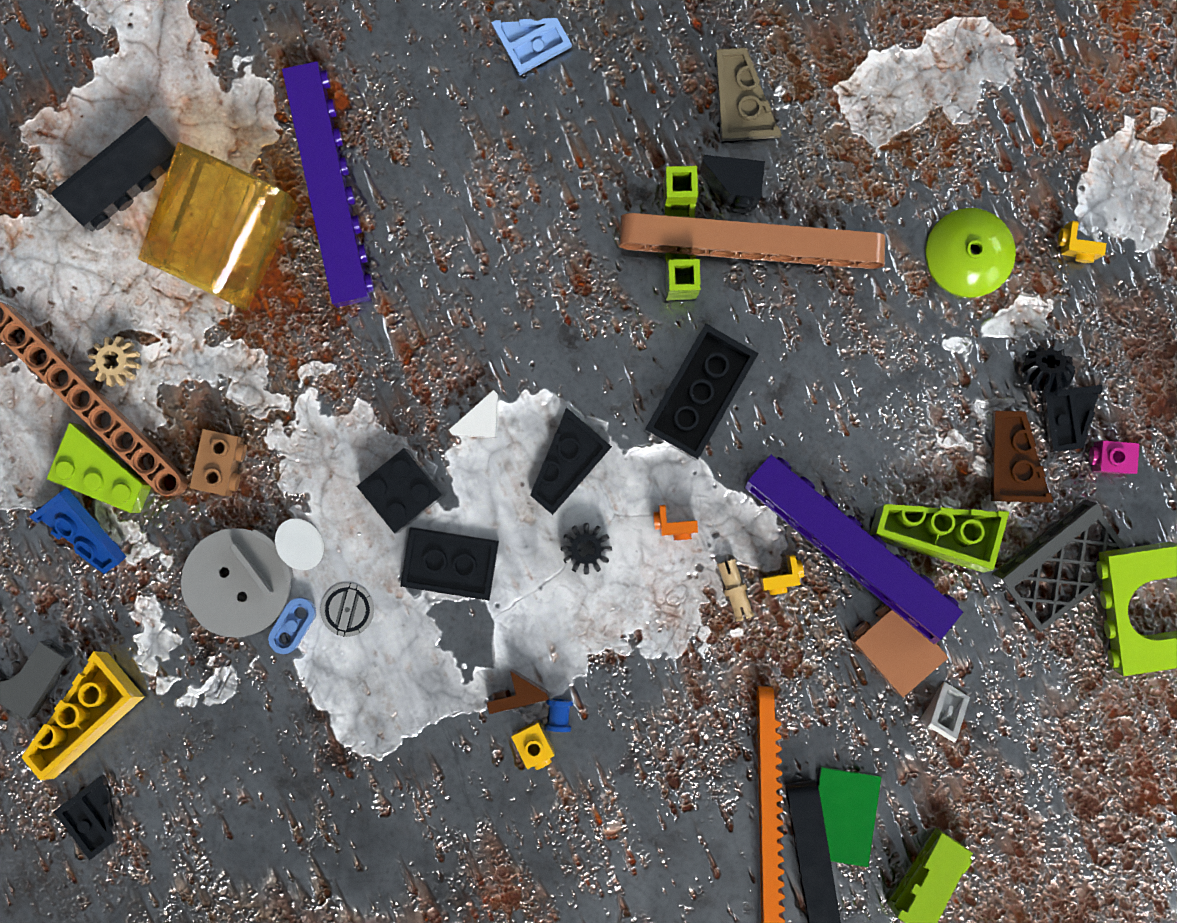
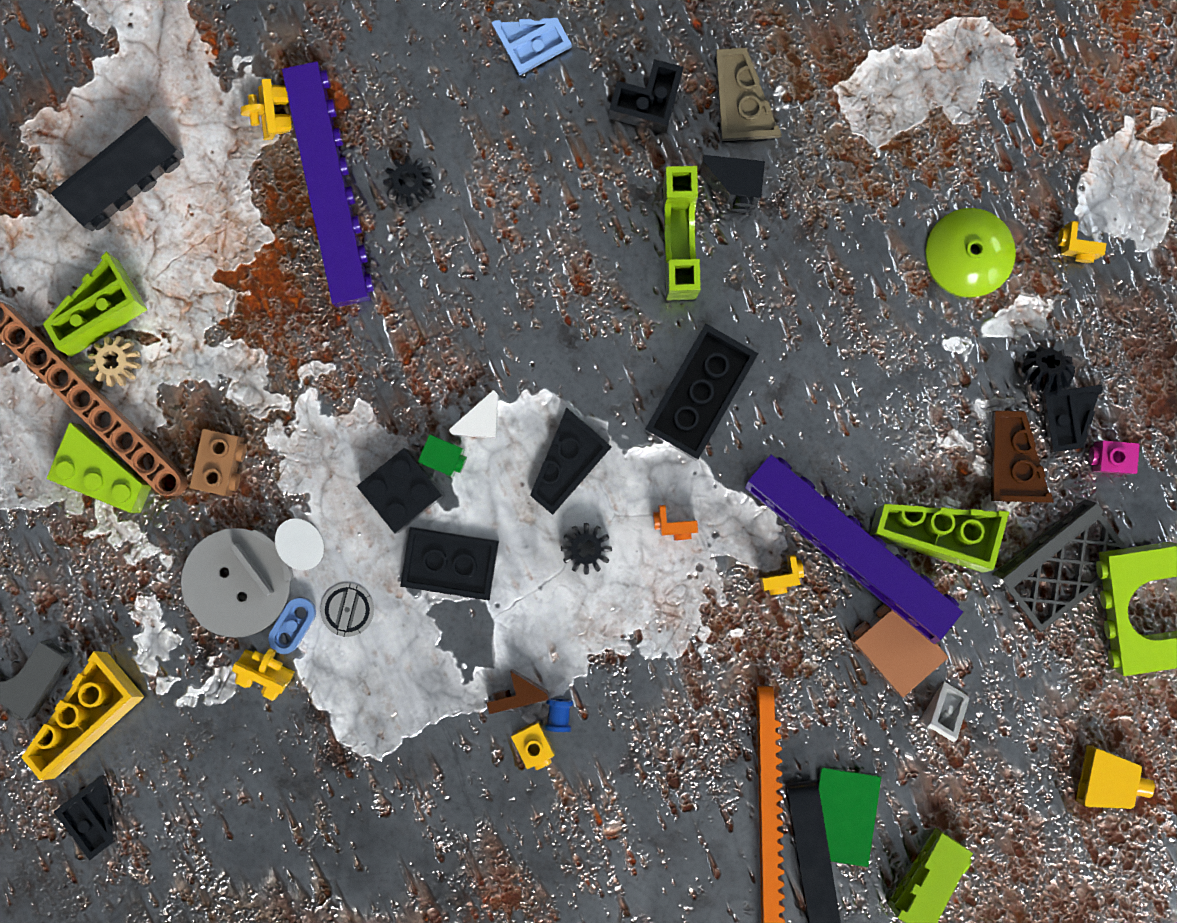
blue wing [29,487,127,574] -> none
clear yellow windscreen [138,141,298,311] -> none
nougat beam [619,213,885,269] -> none
tan pin [717,558,754,622] -> none
none -> lime wedge [43,251,148,357]
none -> yellow hips [232,648,294,701]
none -> yellow hips [240,79,292,140]
none -> black gear [383,156,435,208]
none -> green brick [418,434,467,477]
none -> black brick [609,59,684,134]
none -> yellow torso [1076,745,1155,809]

